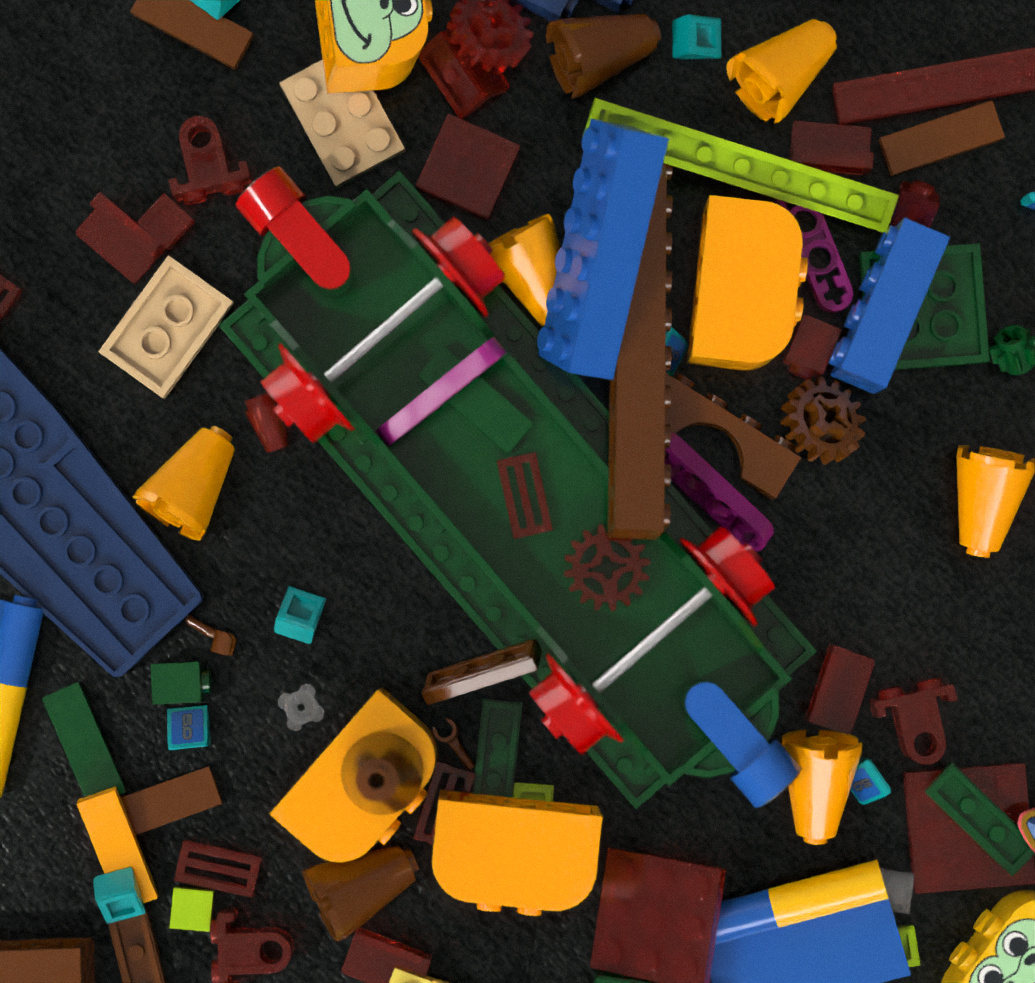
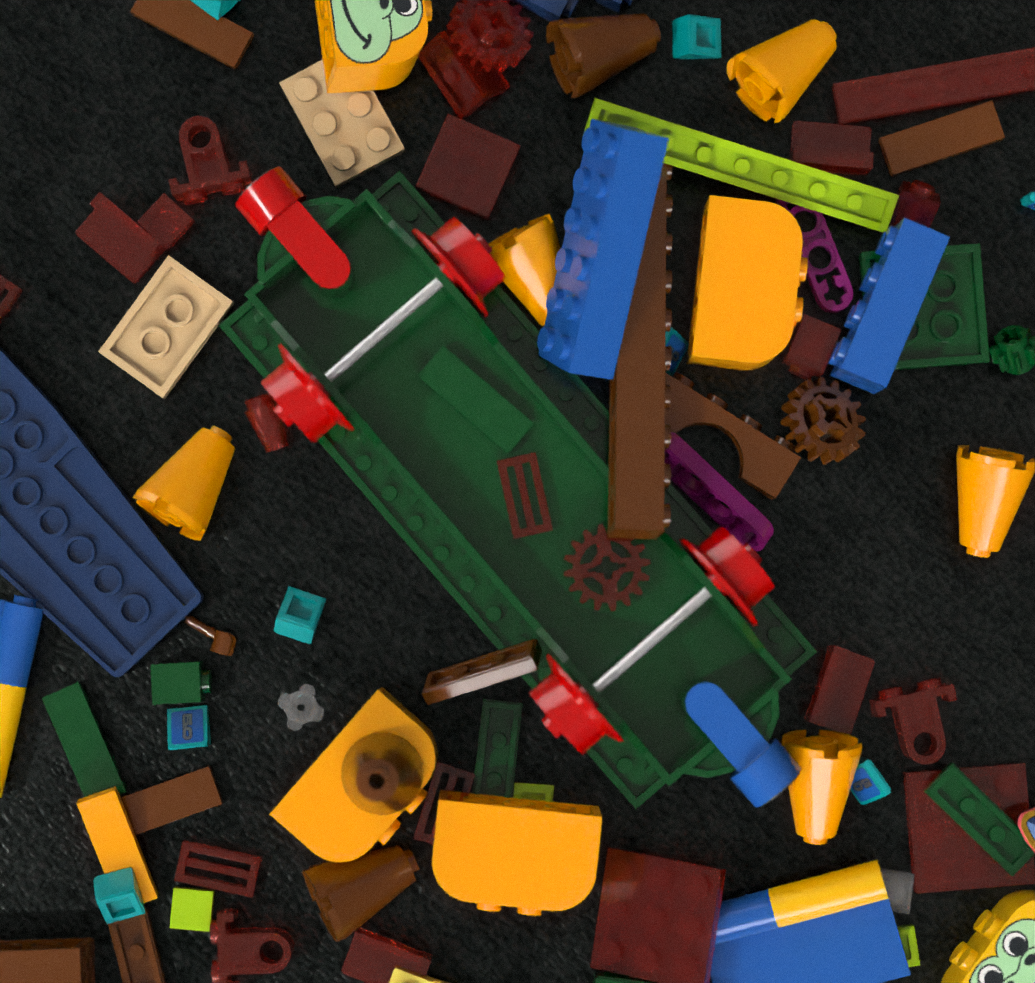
beam [375,337,507,447] -> none
reddish brown hand [433,718,475,771] -> none

